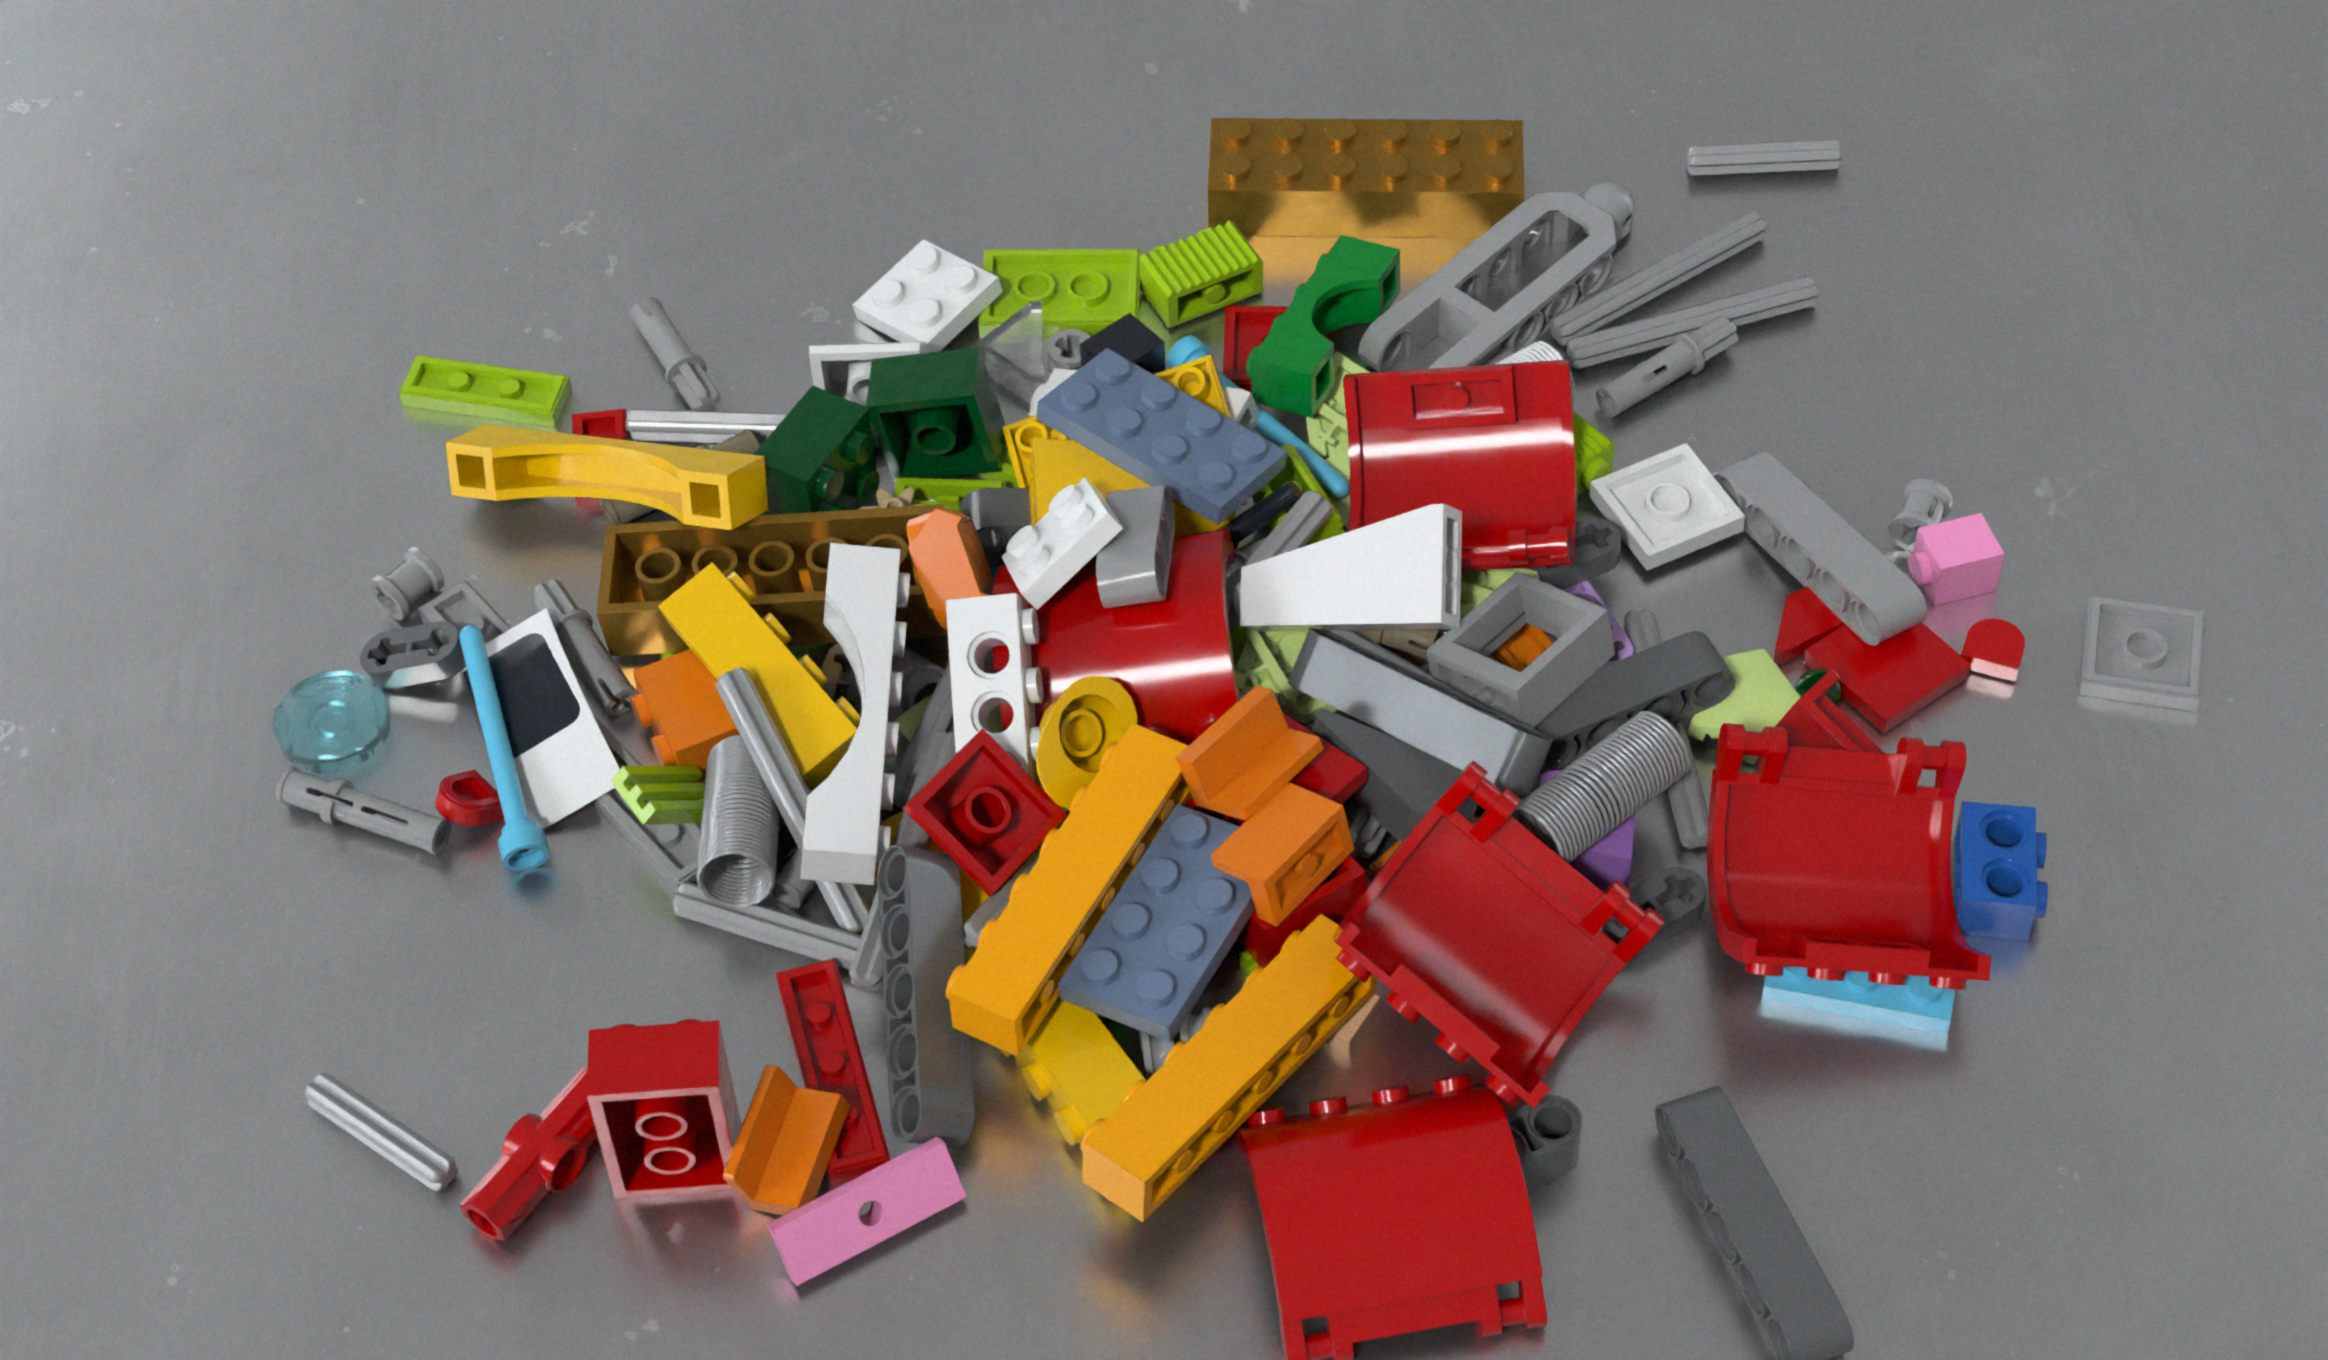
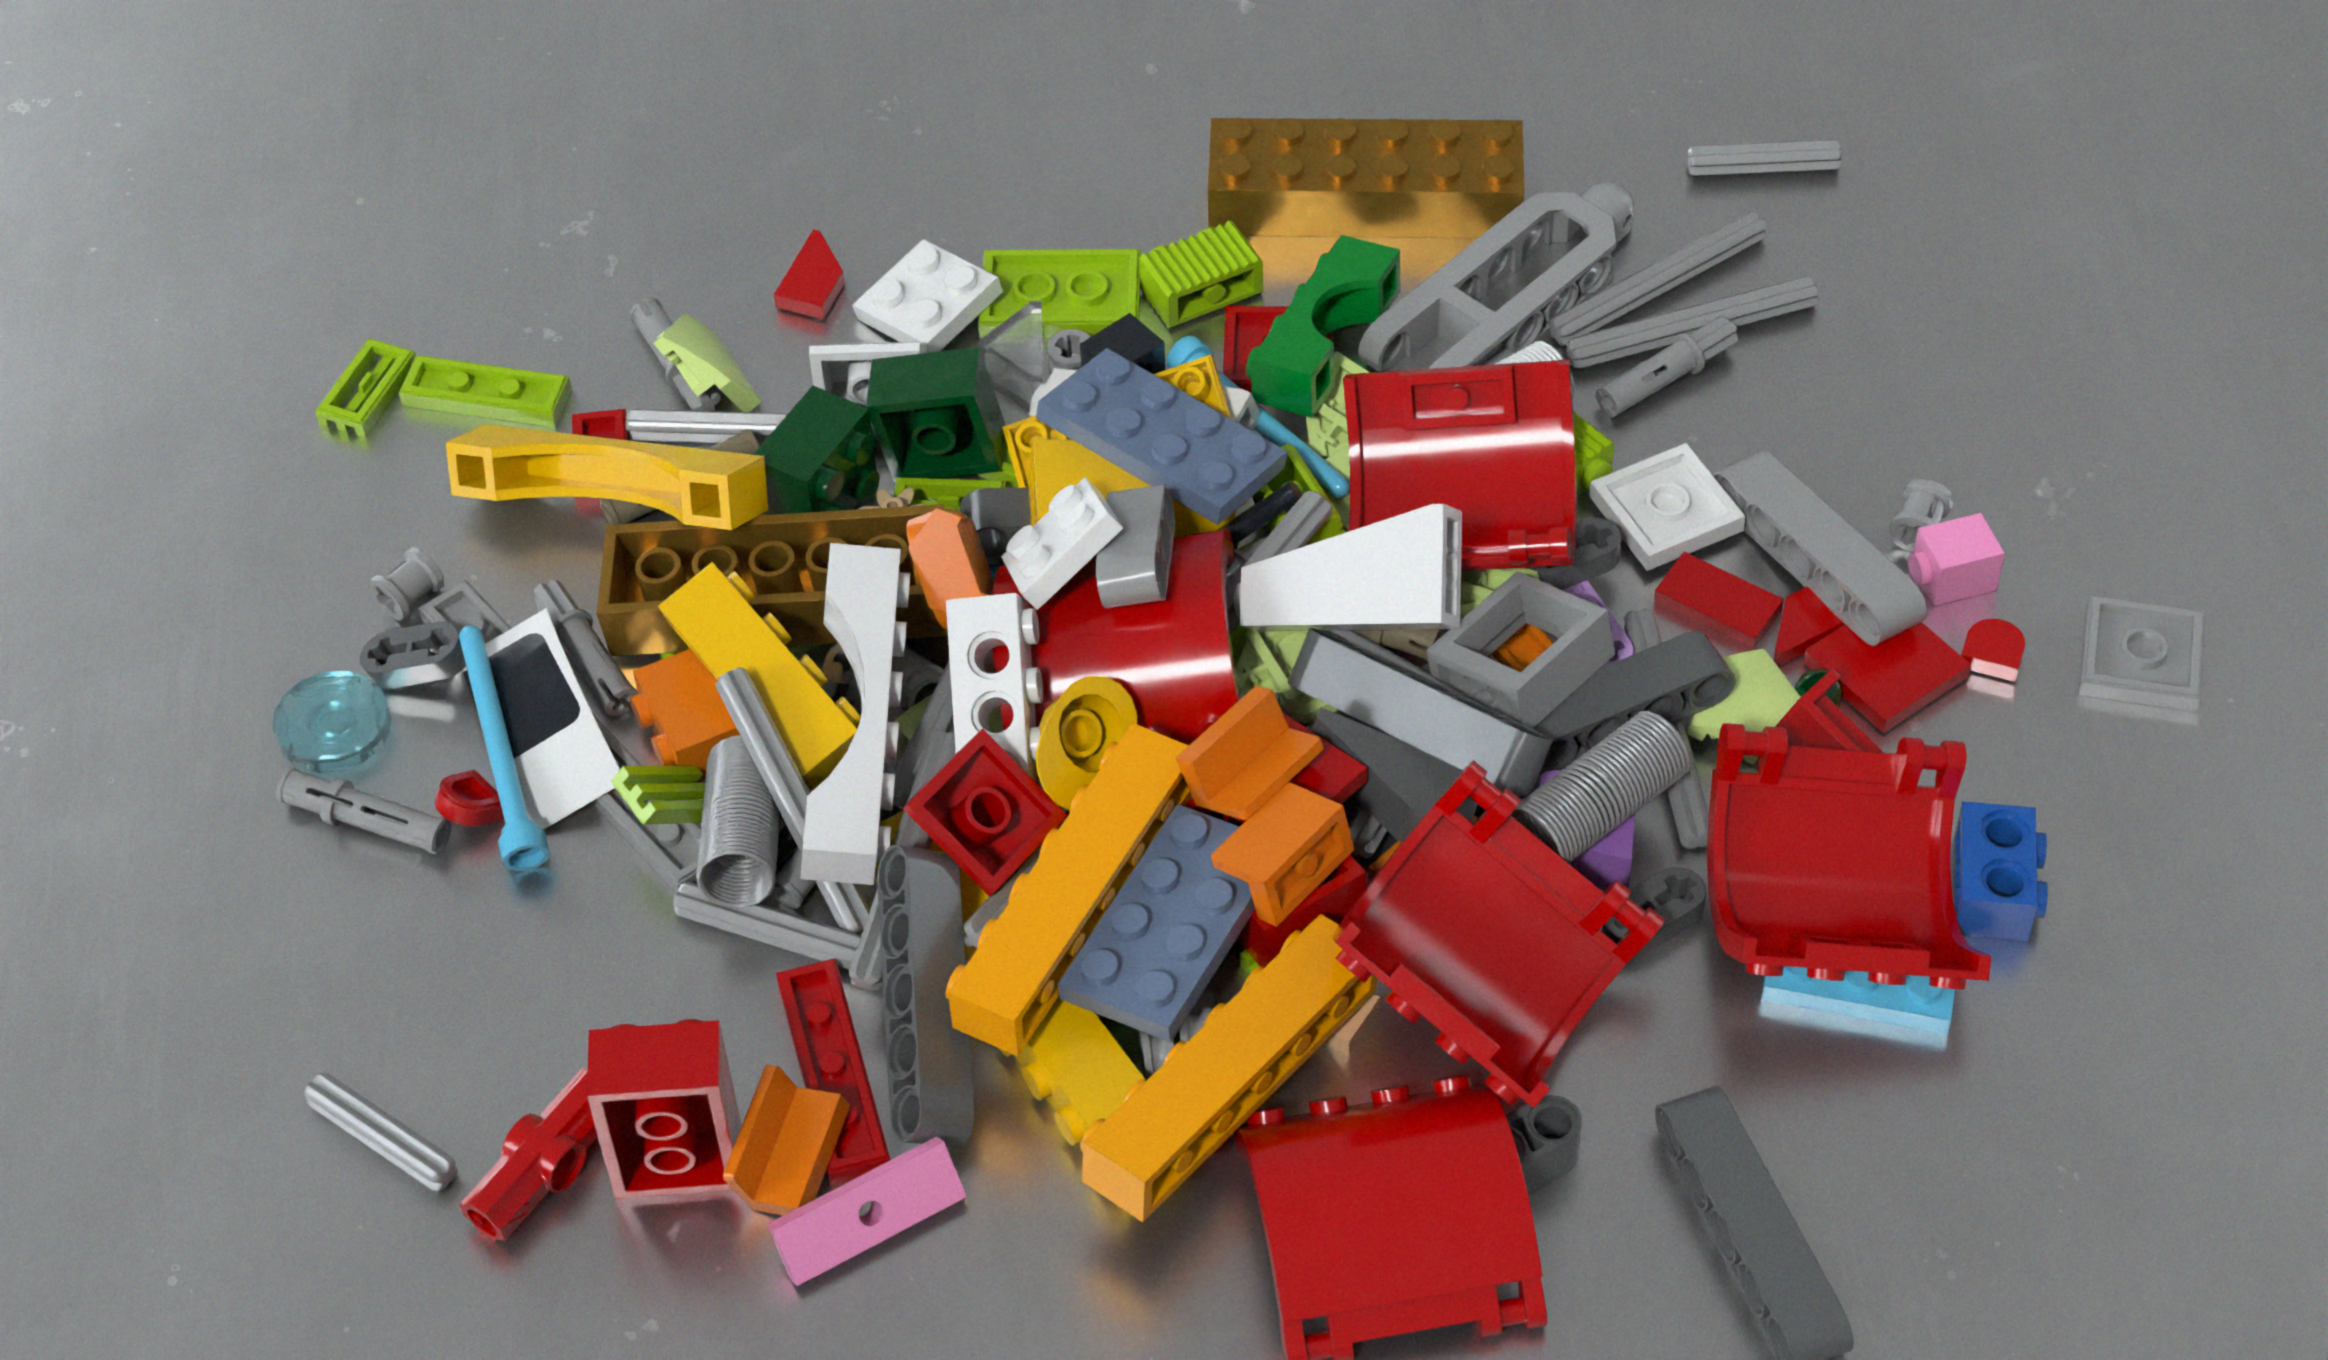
none -> lime tile [315,338,416,438]
none -> yellowish green slope [653,313,763,412]
none -> red tile [774,229,845,319]
none -> red tile [1654,551,1783,649]

